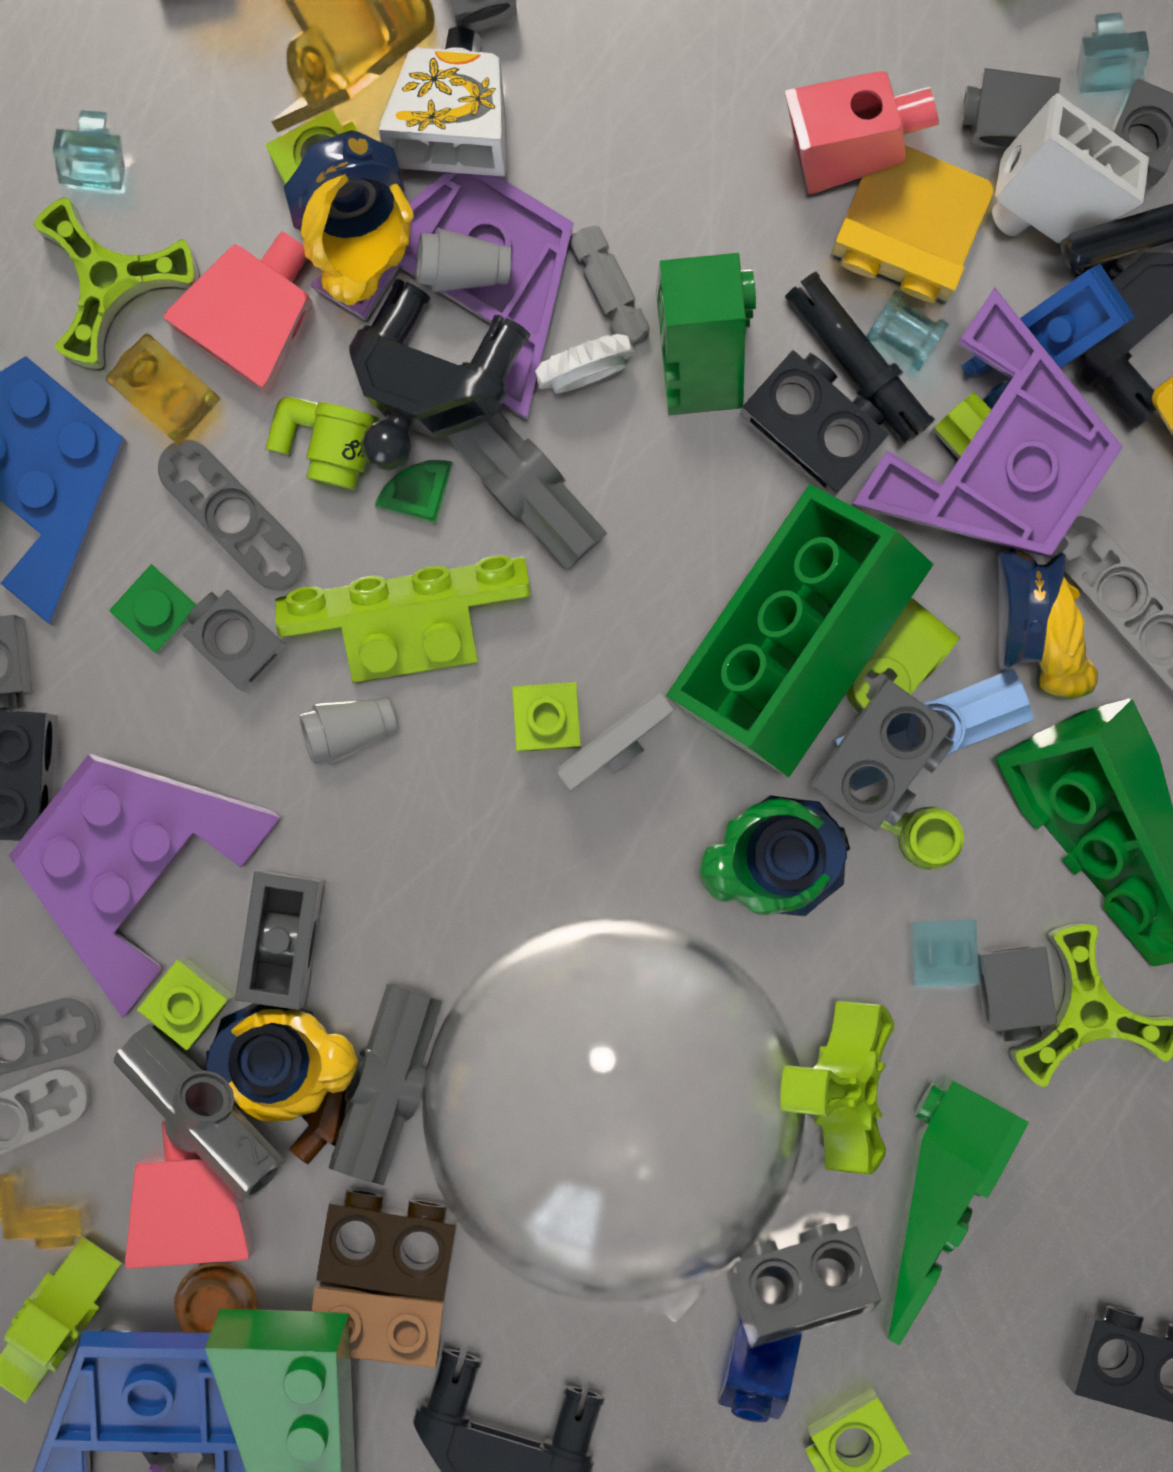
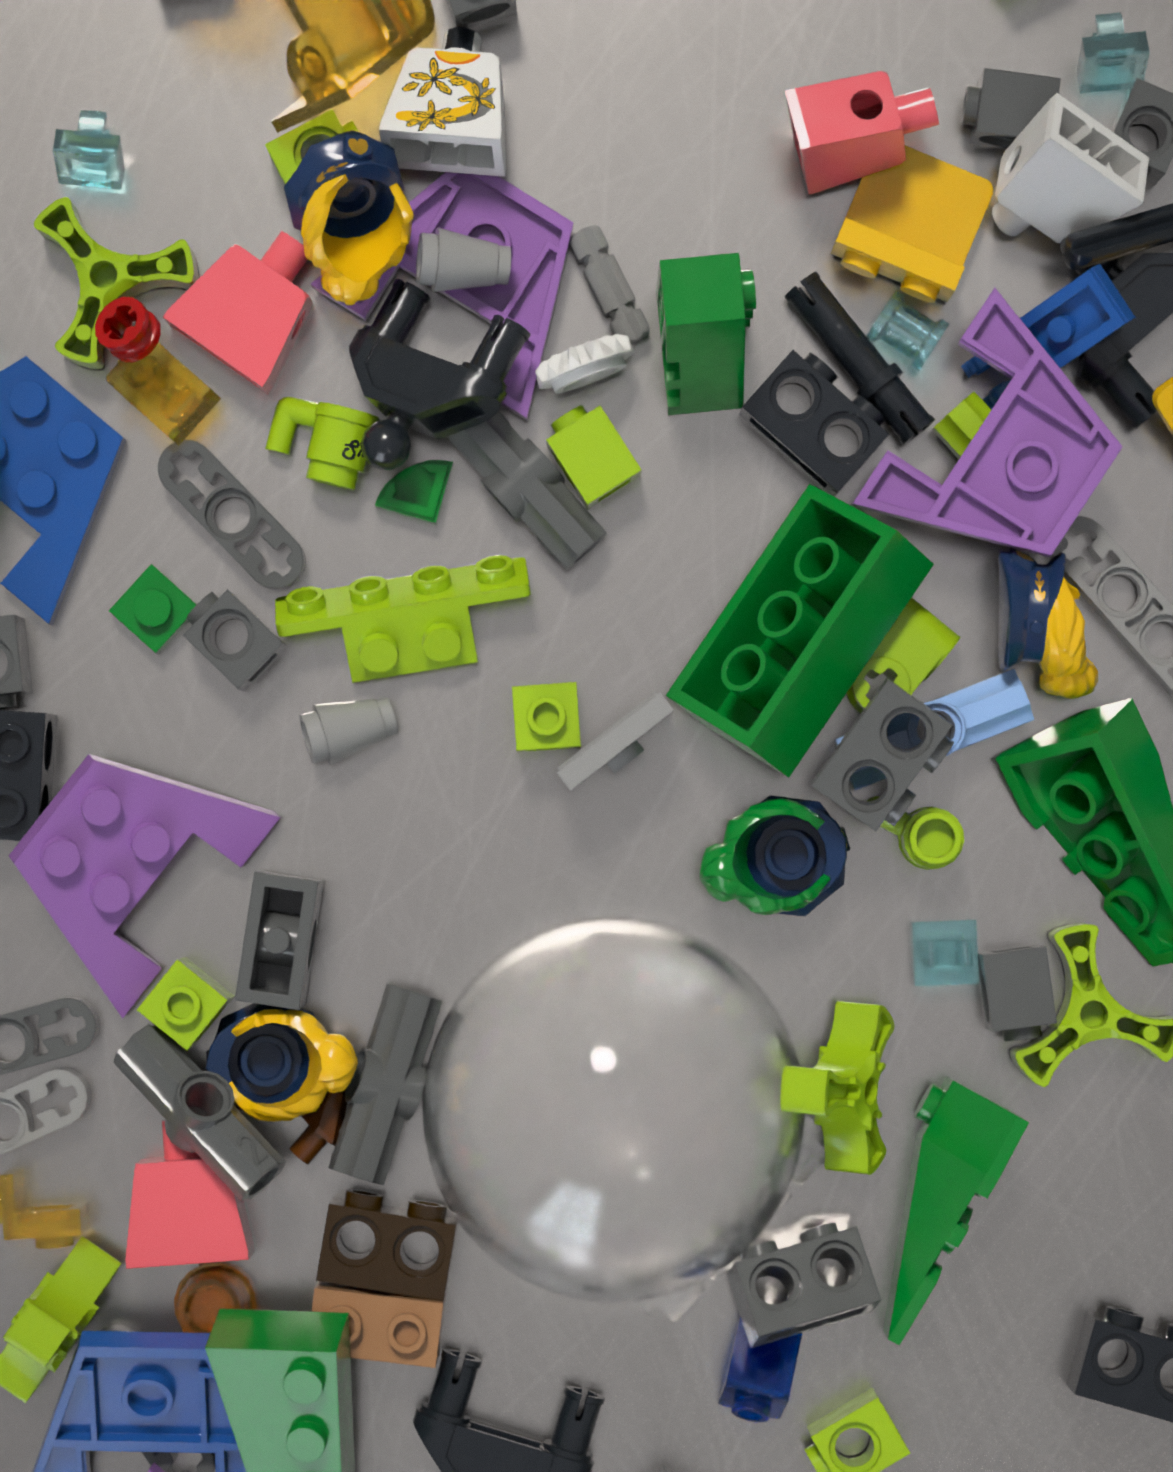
none -> red bush [95,297,161,363]
none -> lime brick [546,405,642,510]

